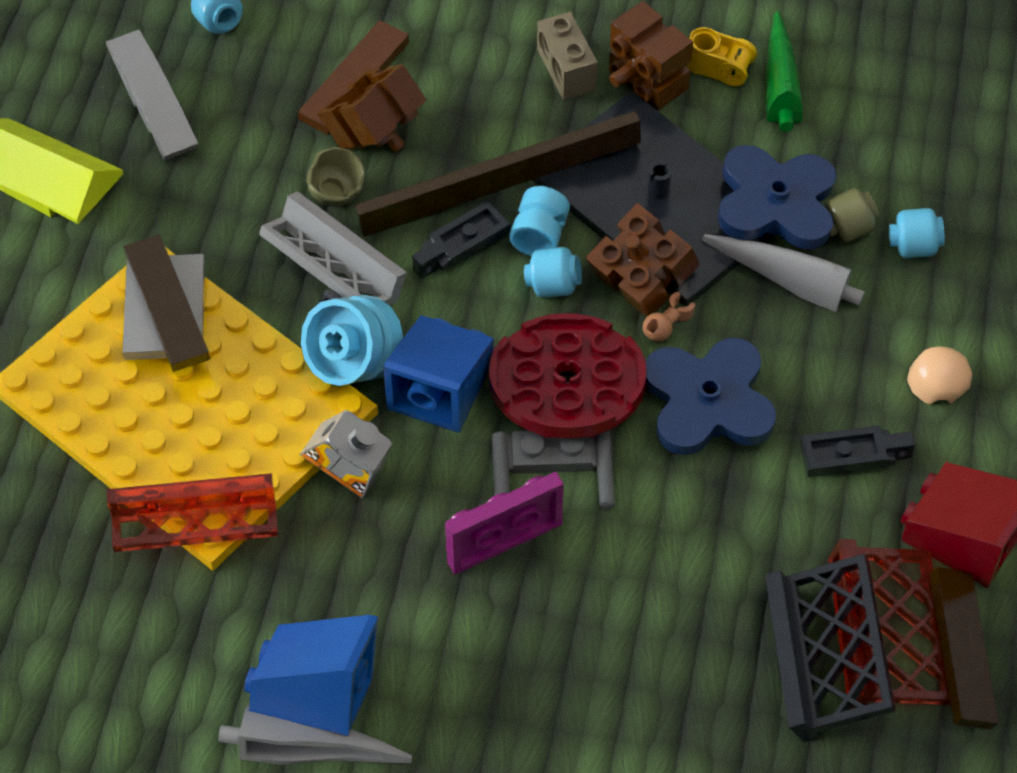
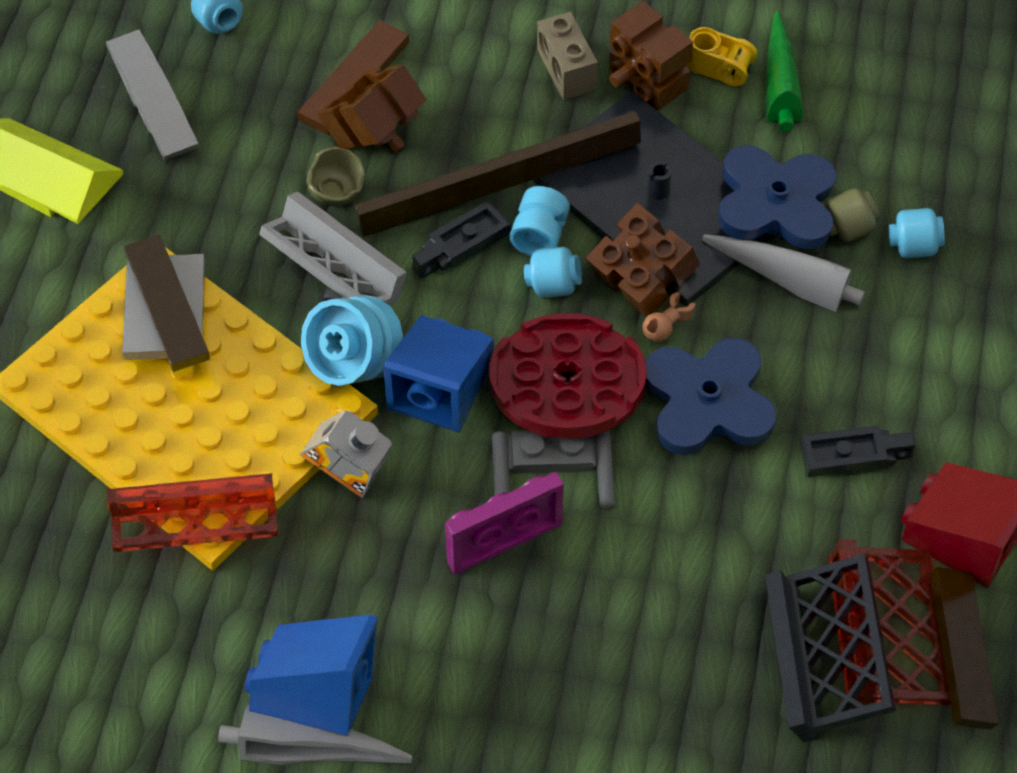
light nougat hair [907,346,973,404] -> none

